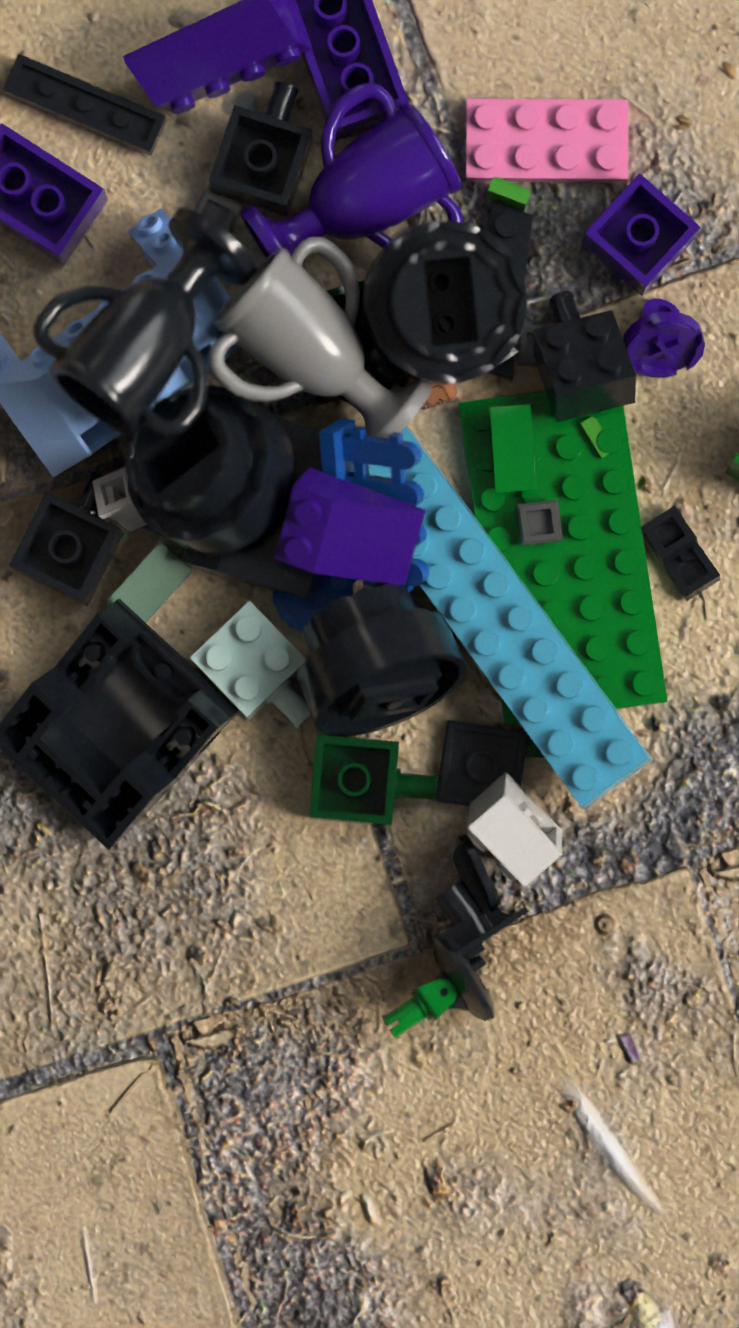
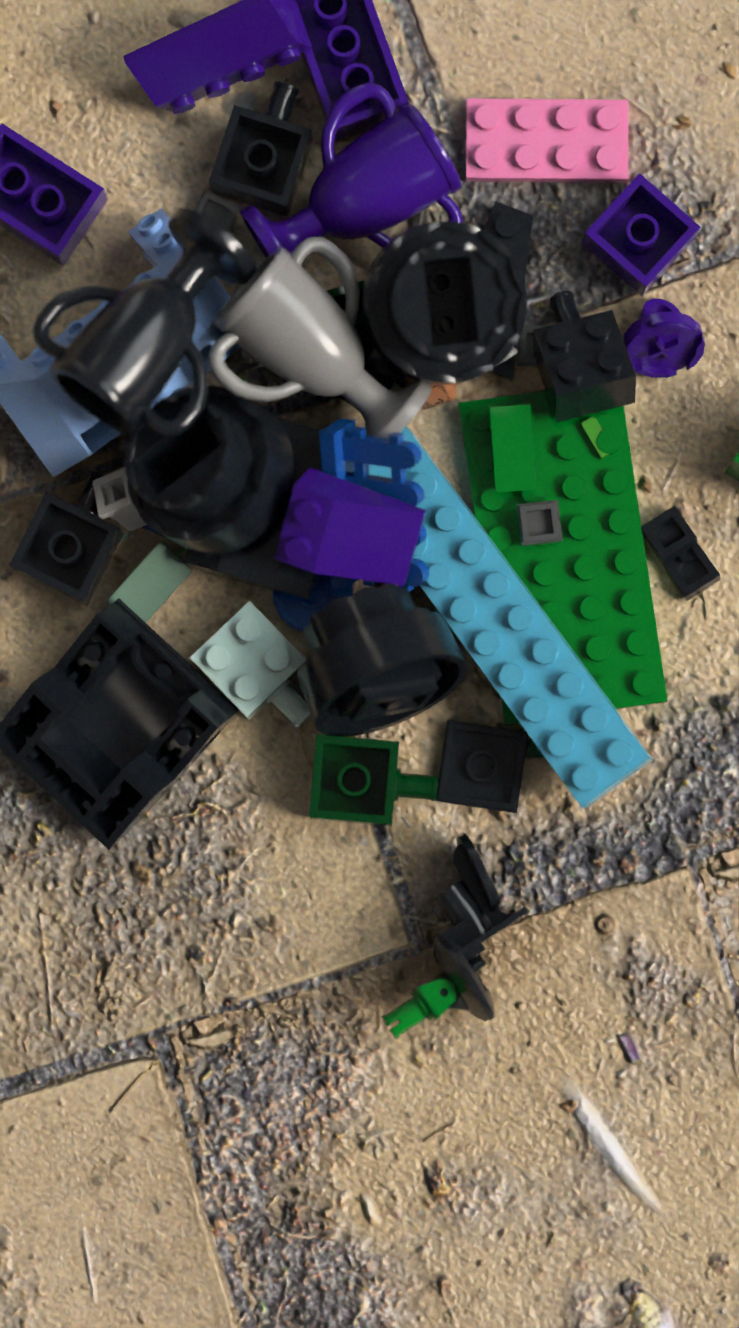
black plate [2,53,167,156] -> none
white brick [468,772,562,887] -> none
bright green tile [487,176,531,212] -> none

